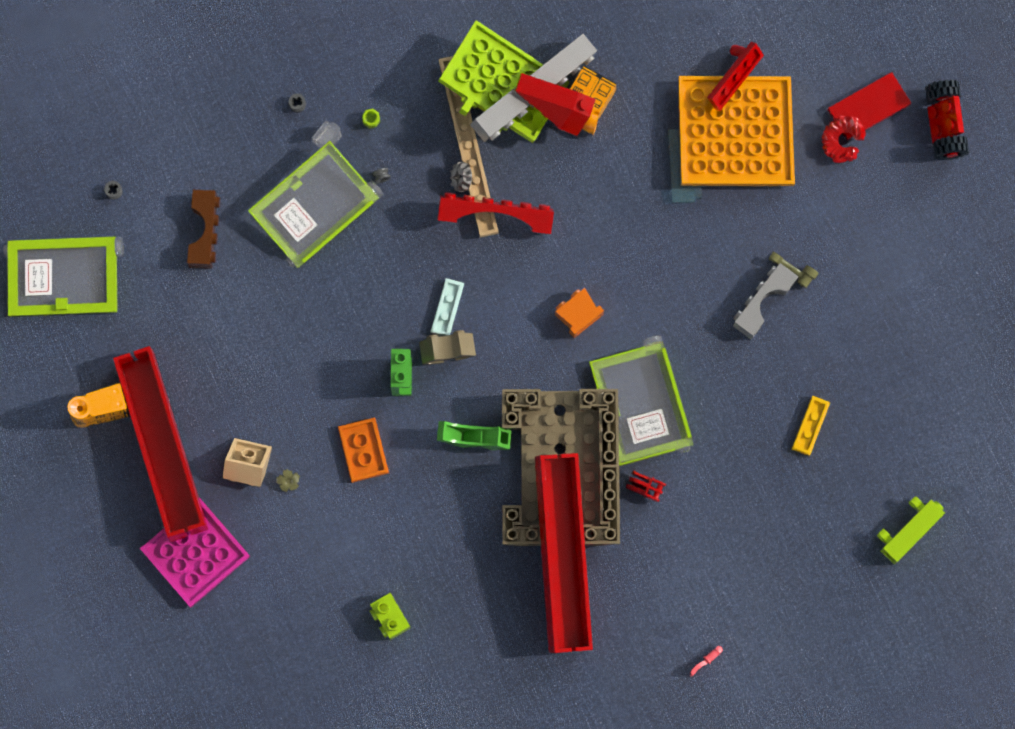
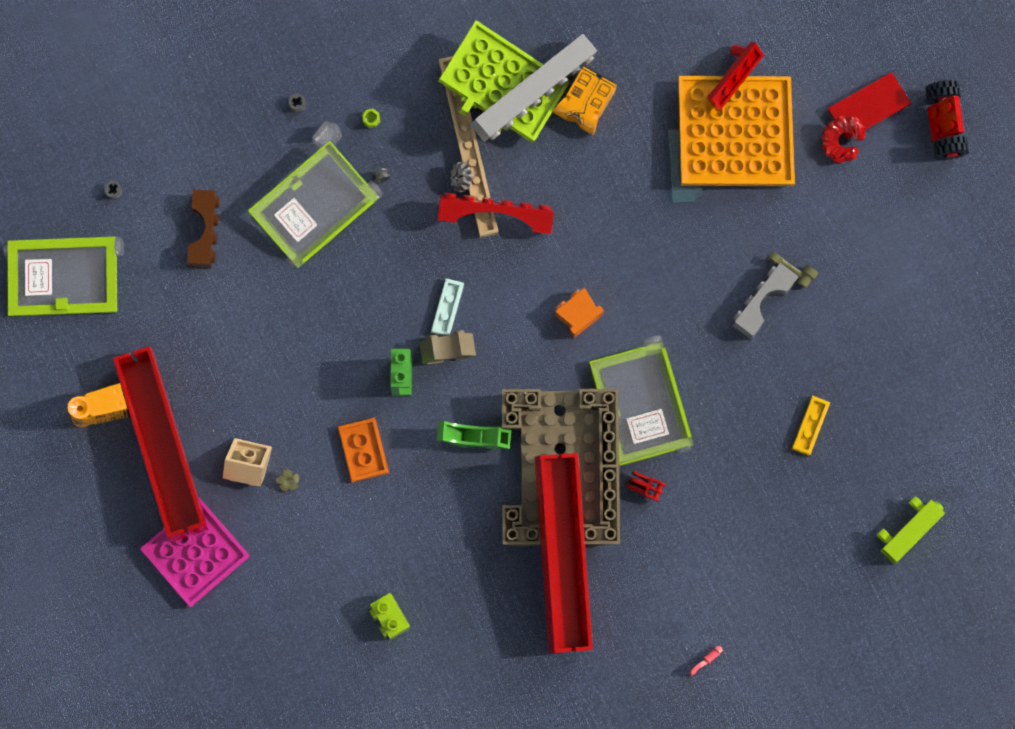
red wedge [515,73,596,136] -> none

